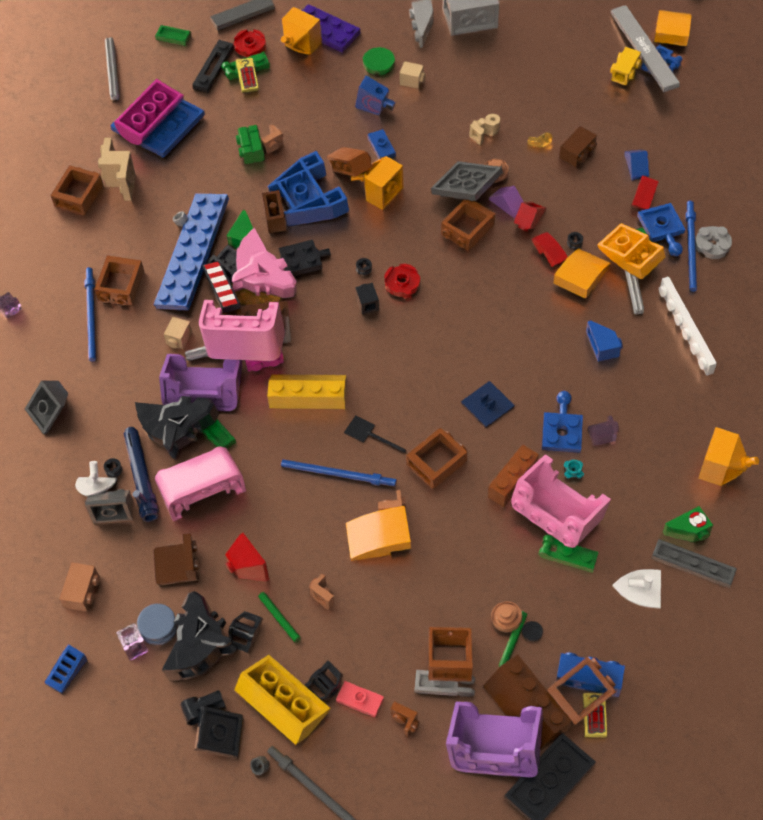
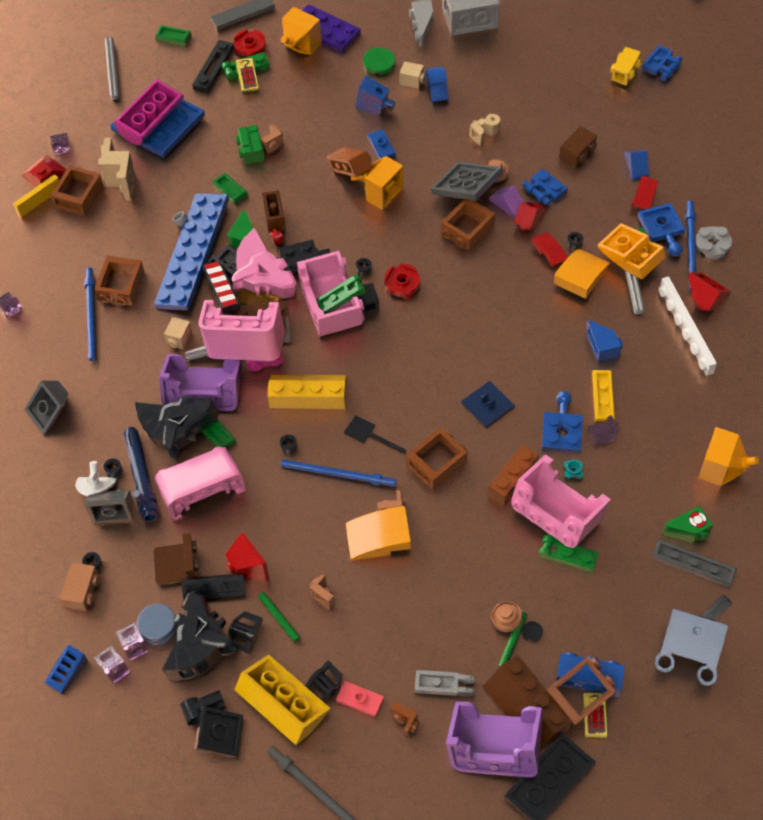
dark grey hinge [250,756,270,775] -> none
blue wedge [268,151,349,227] -> none
dark orange window [428,627,472,682] -> none
clear yellow arm [528,132,552,147] -> none
light grey tile [611,5,680,92] -> none
white shield [613,569,661,609] -> none
light orange slope [654,10,691,46] -> none
none -> yellow tile [13,174,59,217]
none -> red slope [21,155,67,187]
none -> bracket [50,132,71,155]
none -> black bush [82,552,102,571]
none -> bracket [94,646,130,683]
none -> black plate [181,573,245,601]
none -> green tile [212,173,248,205]
none -> red plate [270,228,284,245]
none -> black bush [279,434,298,454]
none -> bright pink windscreen [297,251,365,337]
none -> green plate [316,275,366,314]
none -> blue brick [425,67,449,102]
none -> blue plate [522,169,568,206]
none -> yellow tile [592,370,615,422]
none -> sand blue piece [655,595,732,685]
none -> red slope [688,272,731,312]

